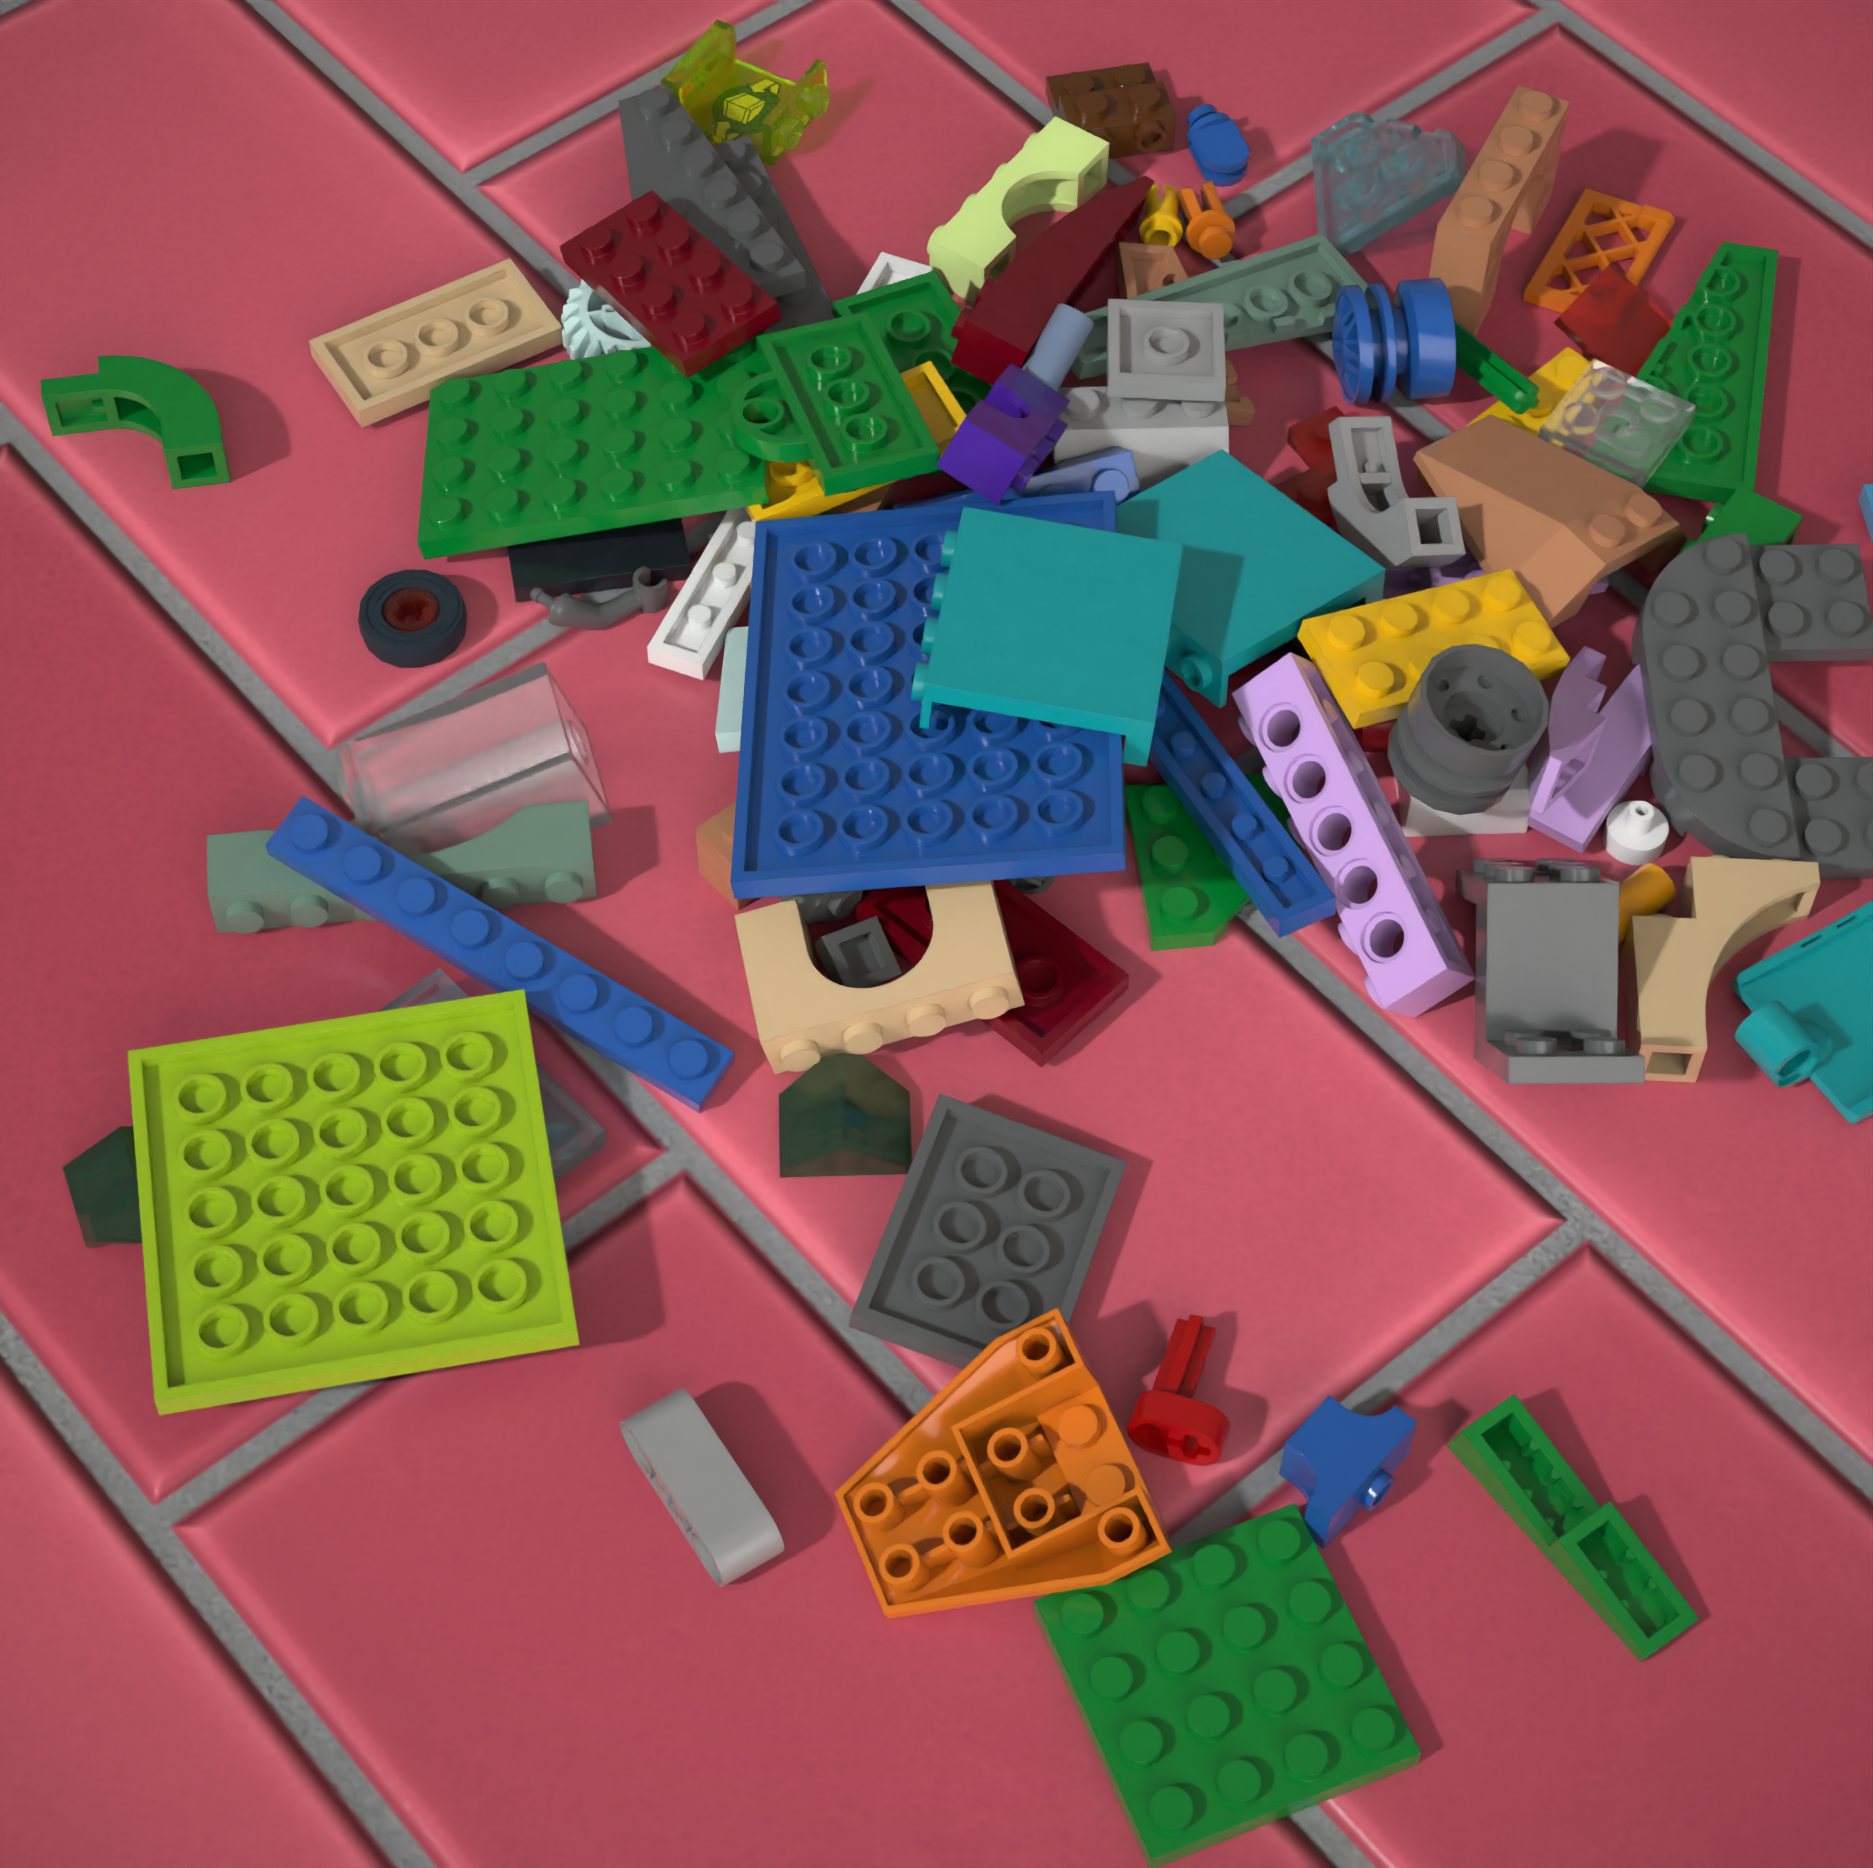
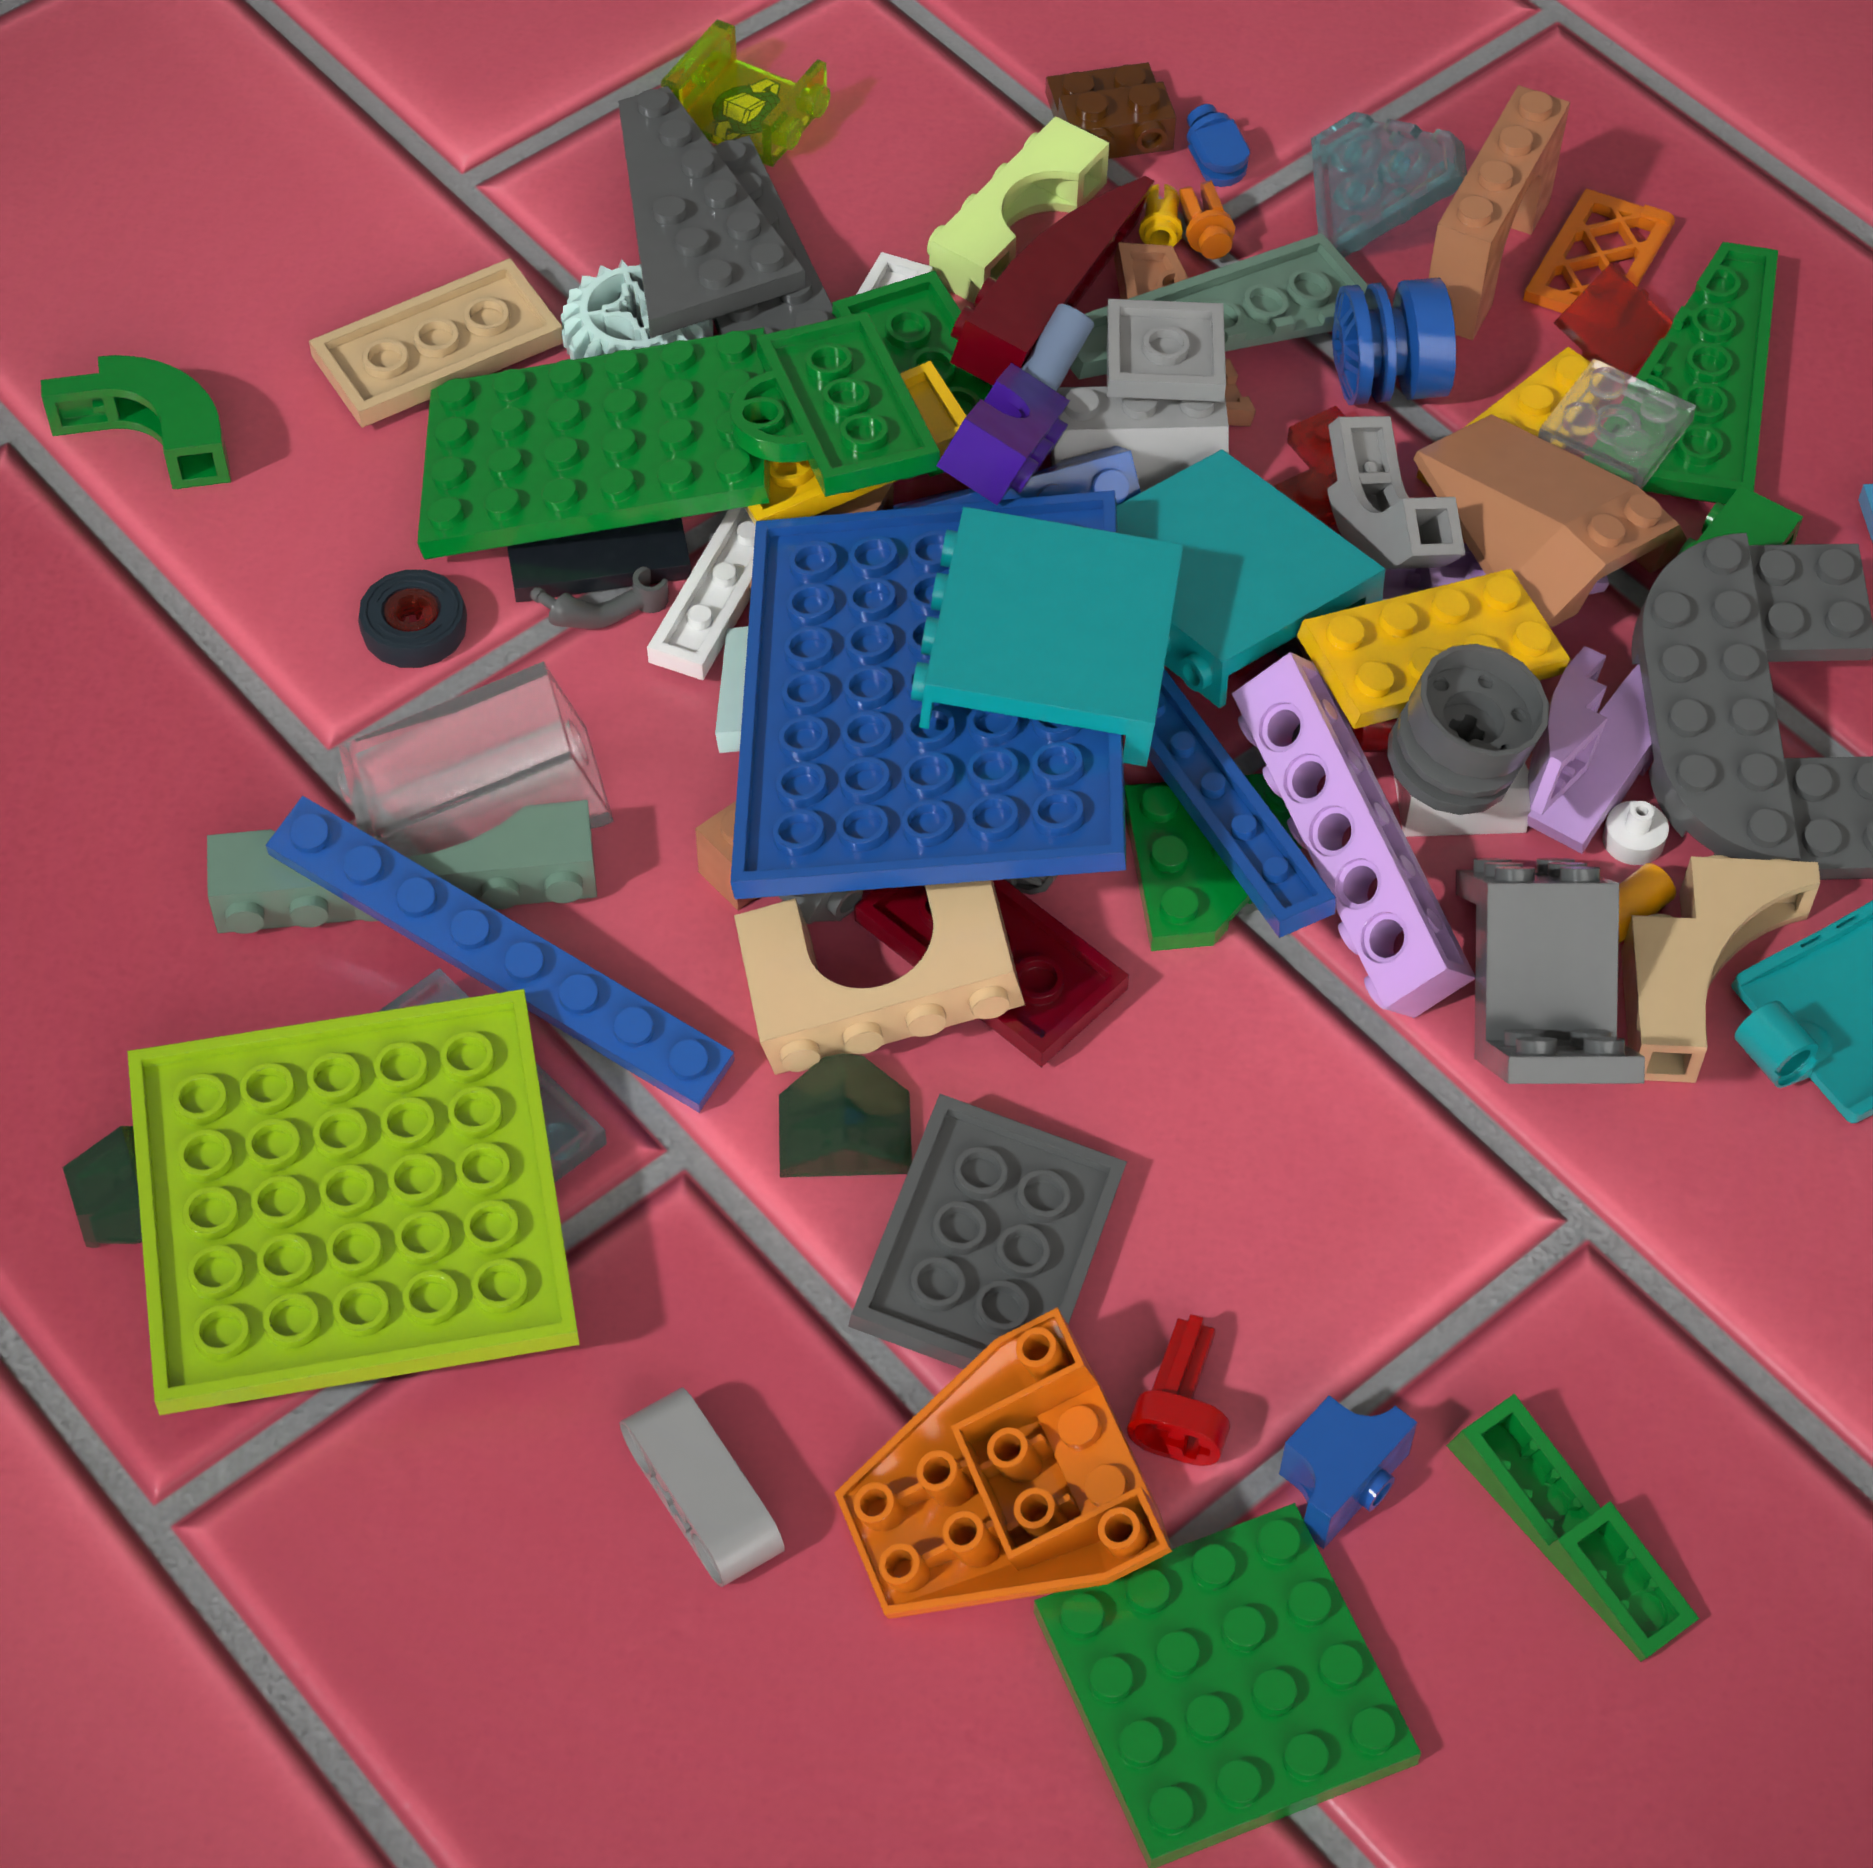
dark red plate [559,190,782,379] -> none
dark grey plate [813,916,902,988] -> none
green axle [1454,320,1540,414] -> none

